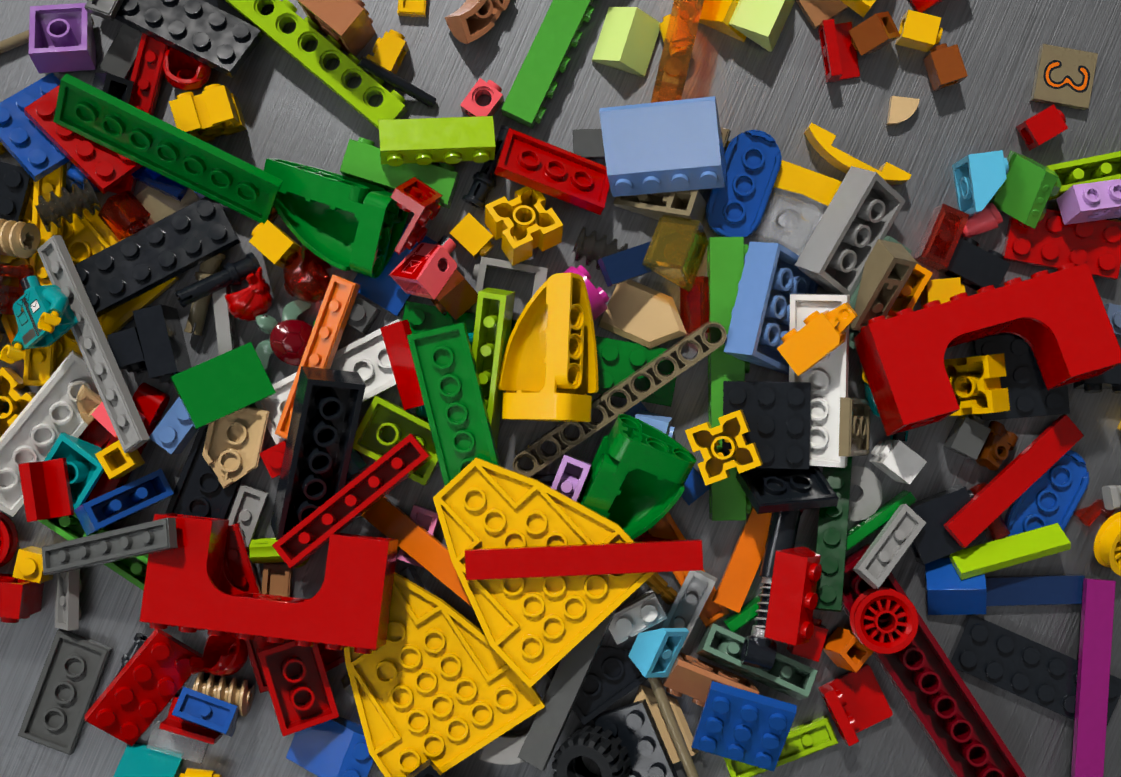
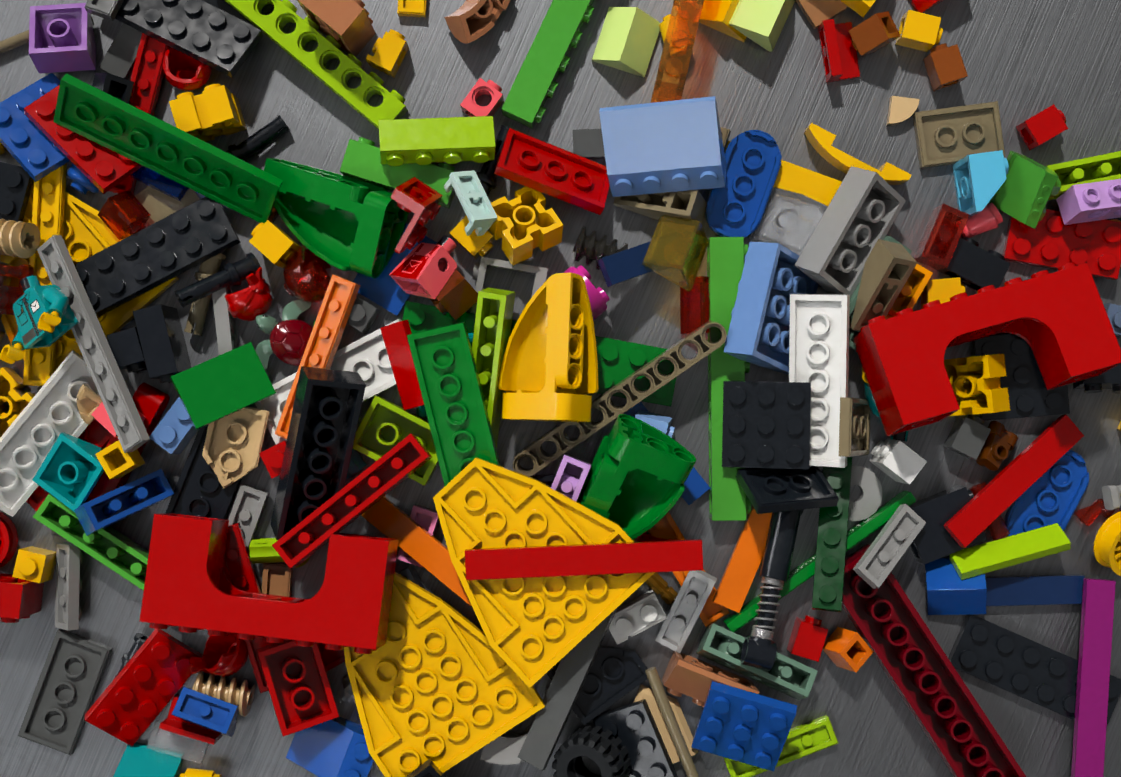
red panel [18,458,74,522] -> none
clear smoke piece [35,179,103,232] -> none
dark grey tile [42,518,178,575] -> none
black bar [357,56,436,108] -> none
tan tile [599,279,687,349] -> none
medium azure slope [628,628,689,678] -> none
yellow brick [685,410,763,486] -> none
red slope [764,546,822,646] -> none
light orange hinge [777,302,858,376] -> none
red bracket [818,664,893,746] -> none
red wheel [849,587,919,654] -> none
dark tan tile [1030,44,1098,110] -> none
none -> black pin [226,115,290,163]
none -> light aqua hinge [444,170,498,236]
none -> dark tan tile [913,101,1005,169]

